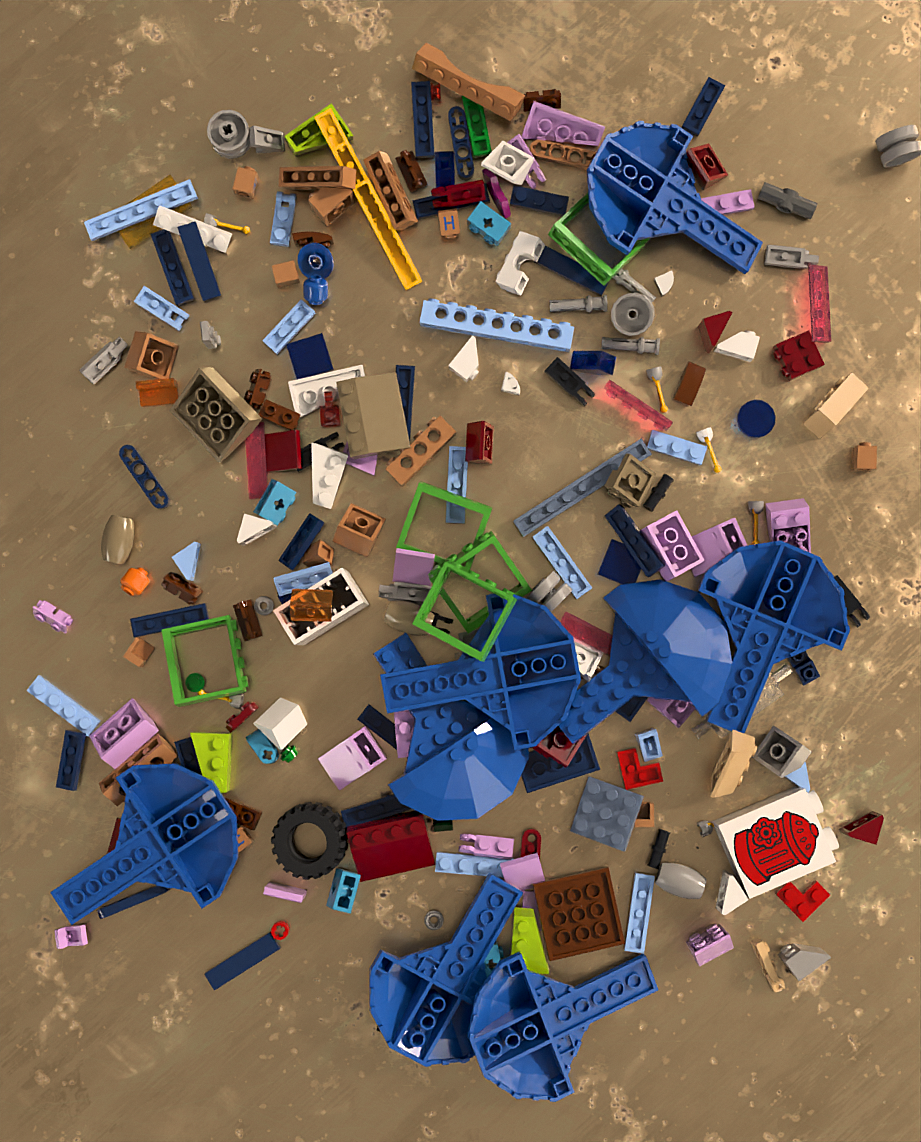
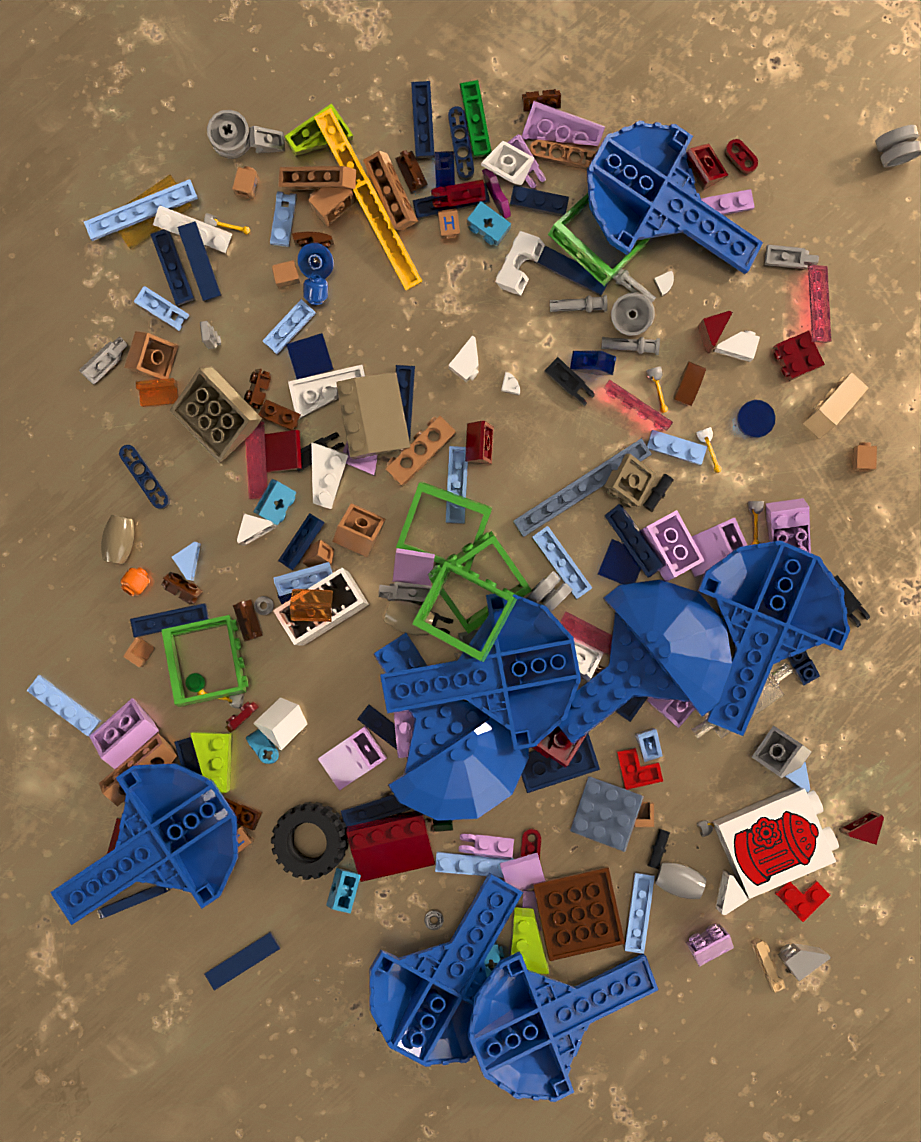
lavender hinge [32,600,73,634] -> none
lavender bracket [55,924,88,949] -> none
dark blue plate [56,730,86,791] -> none
lavender tile [263,881,307,903] -> none
red bush [271,921,289,940] -> none
green plate [280,745,298,763] -> none
clear red plate [319,391,340,426] -> none
medium nougat arch [412,43,525,121] -> none
light blue brick [420,298,574,353] -> none
clear red bush [431,83,441,101] -> none
dark blue plate [681,77,725,137] -> none
tan slope [710,730,757,798] -> none
dark grey piece [758,182,818,220] -> none
none -> dark red plate [725,139,758,174]

